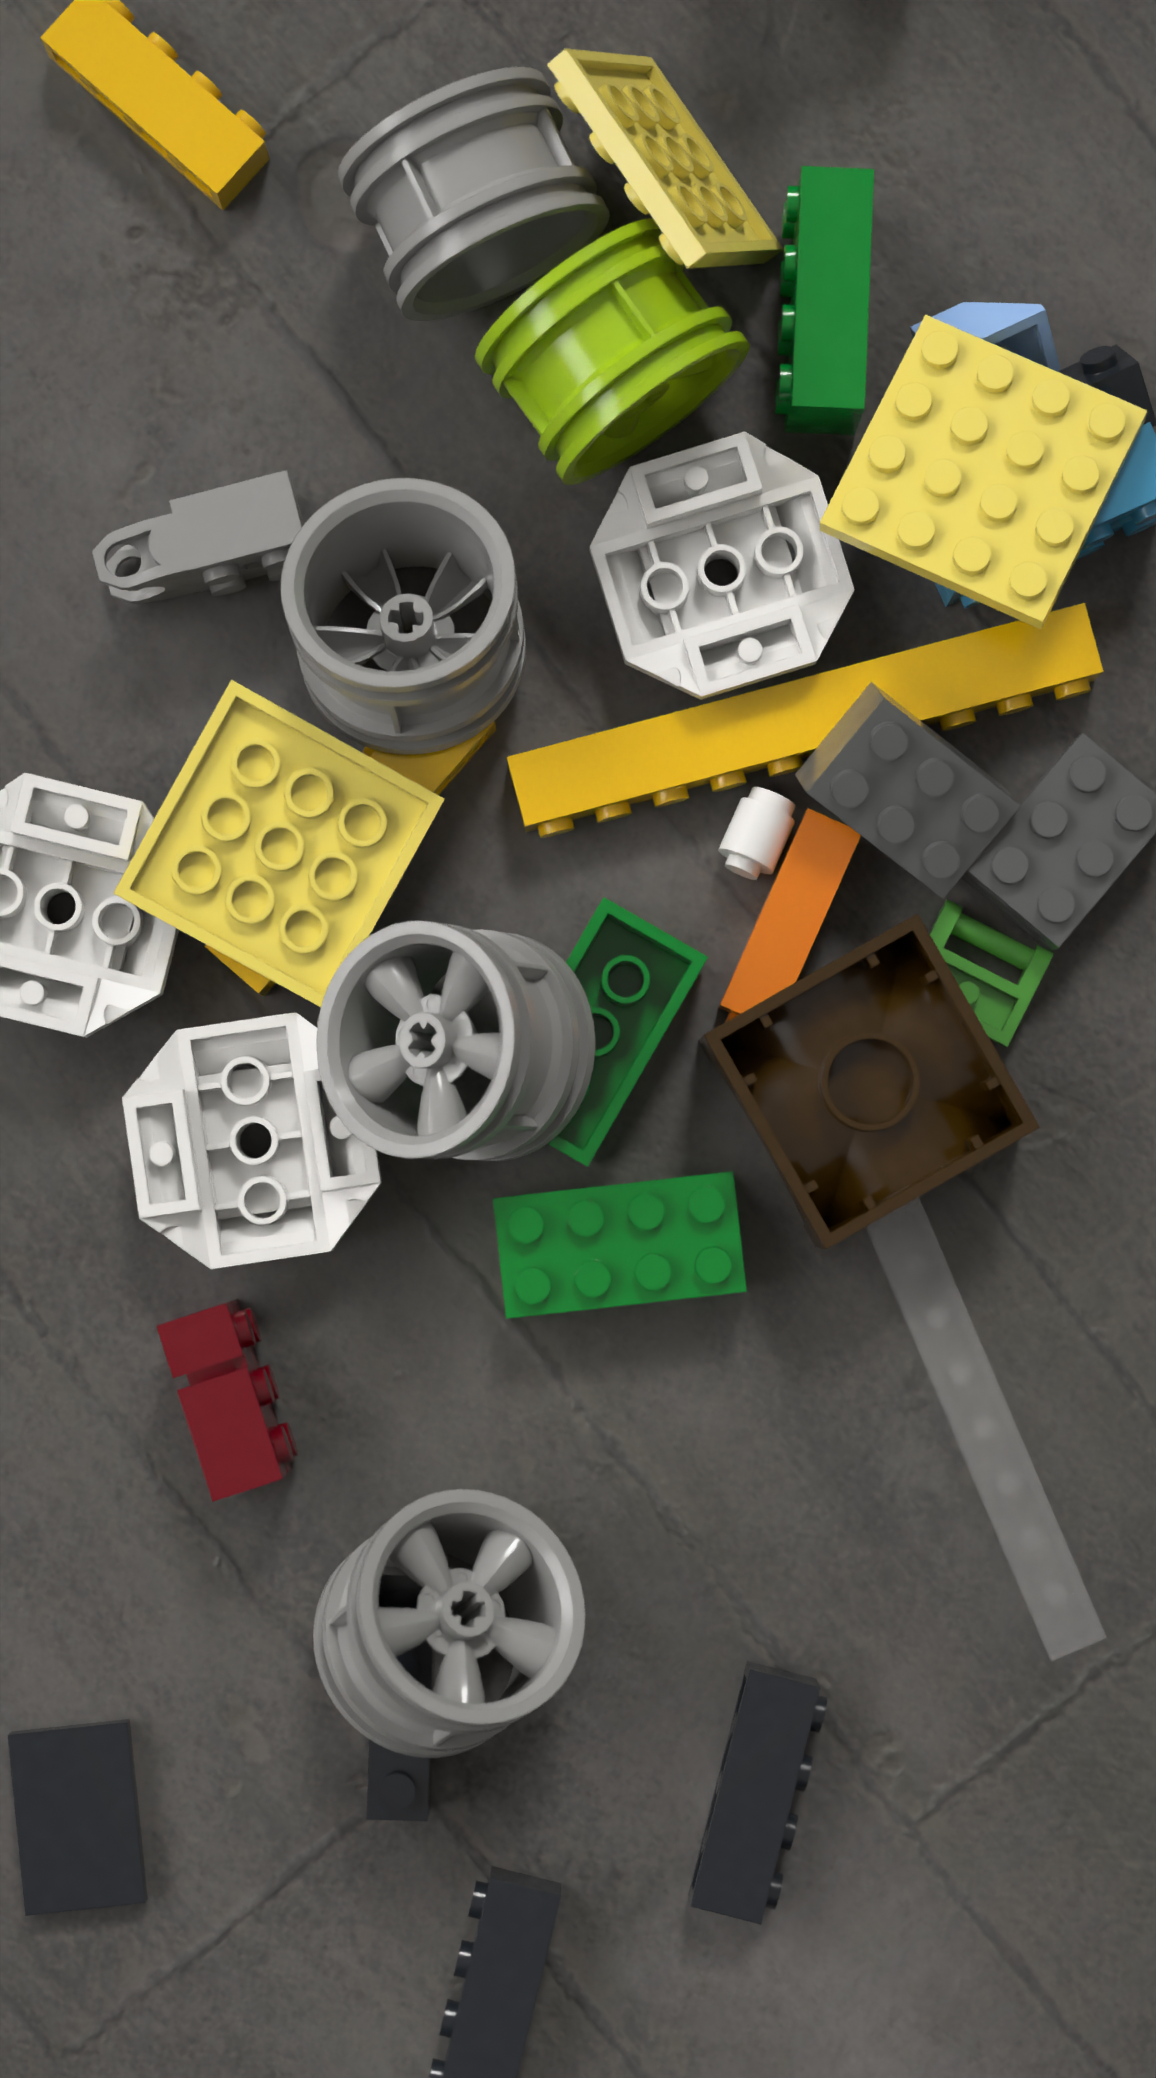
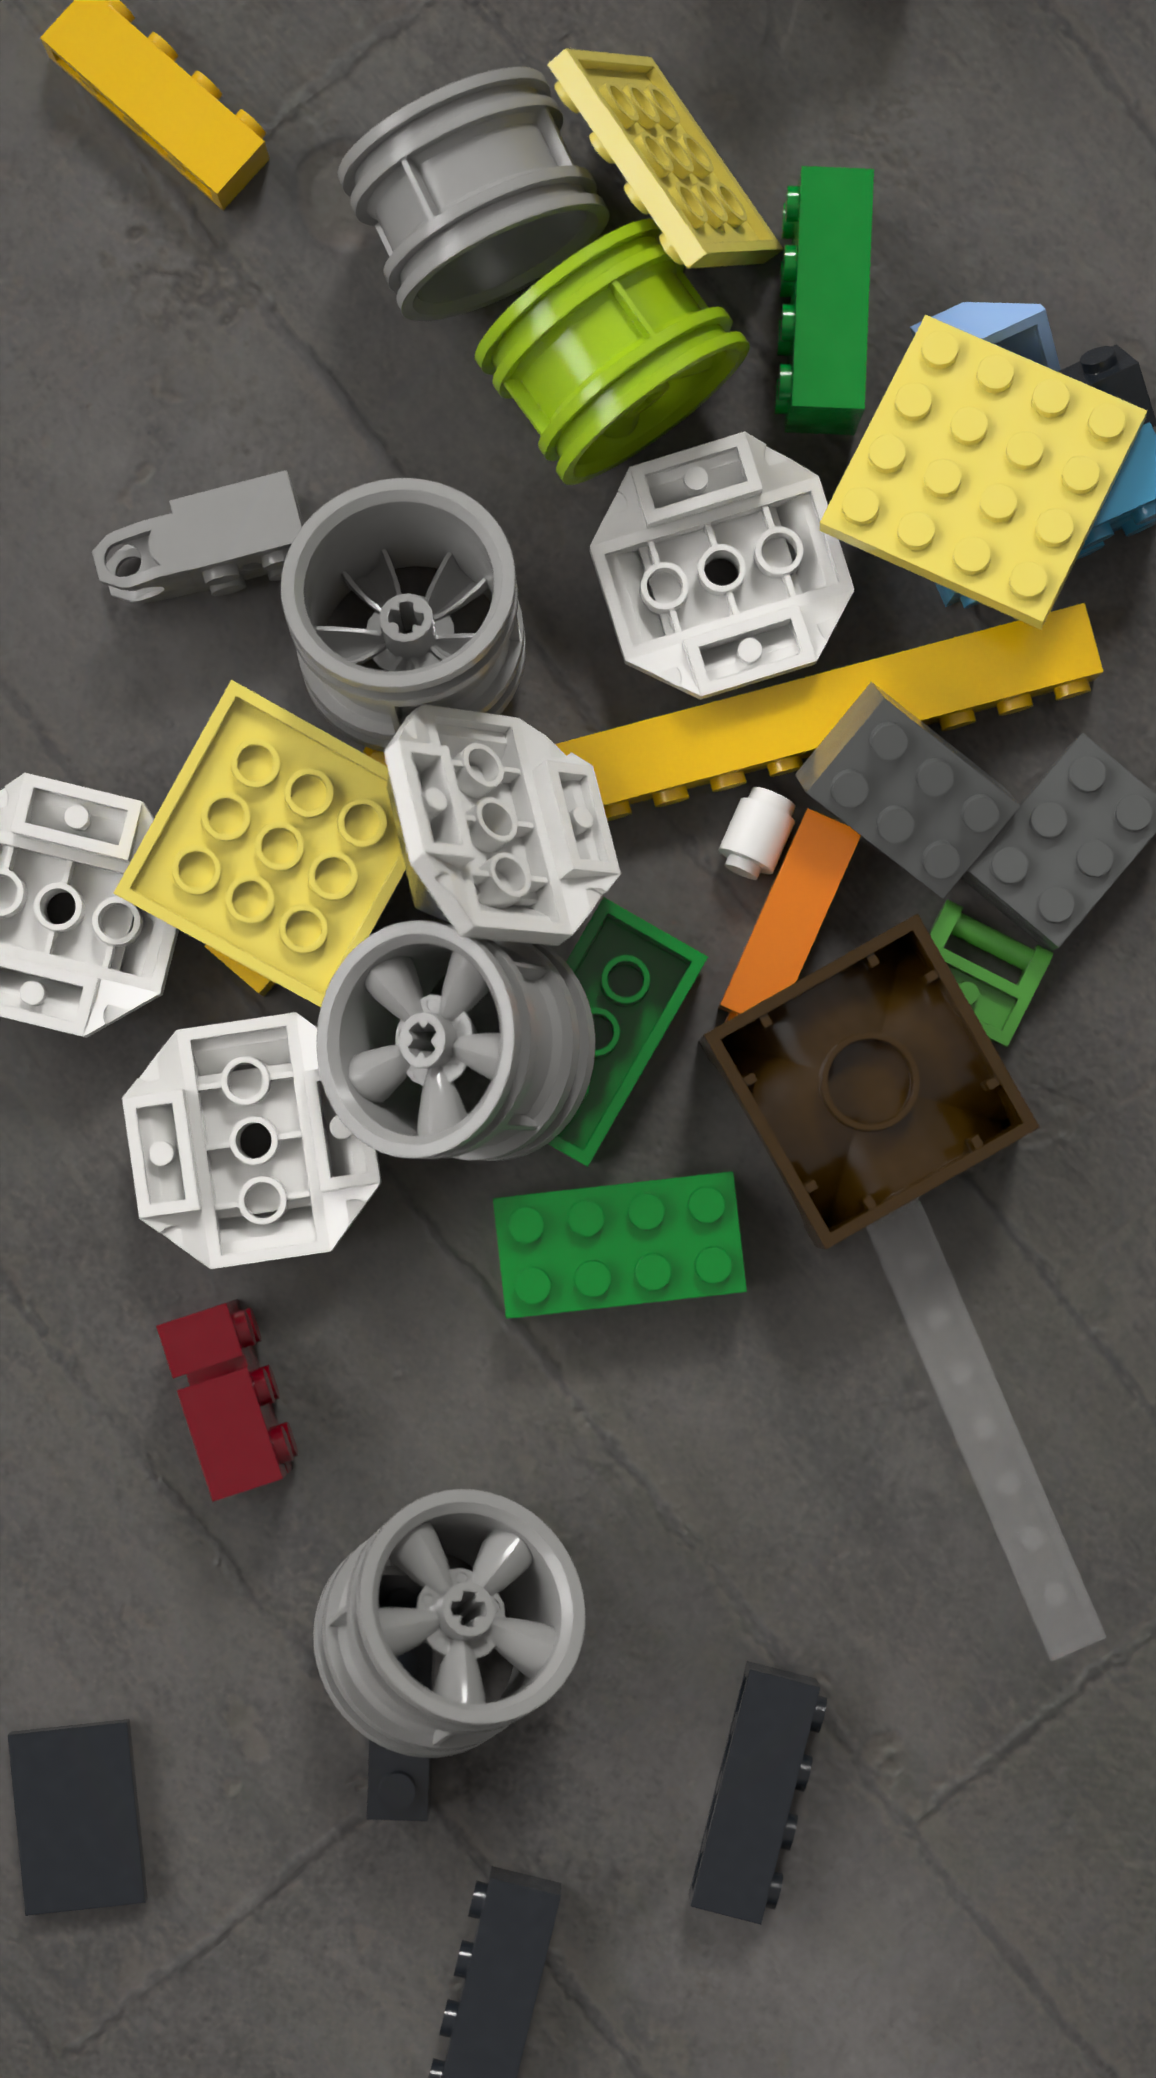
none -> white piece [384,704,621,946]

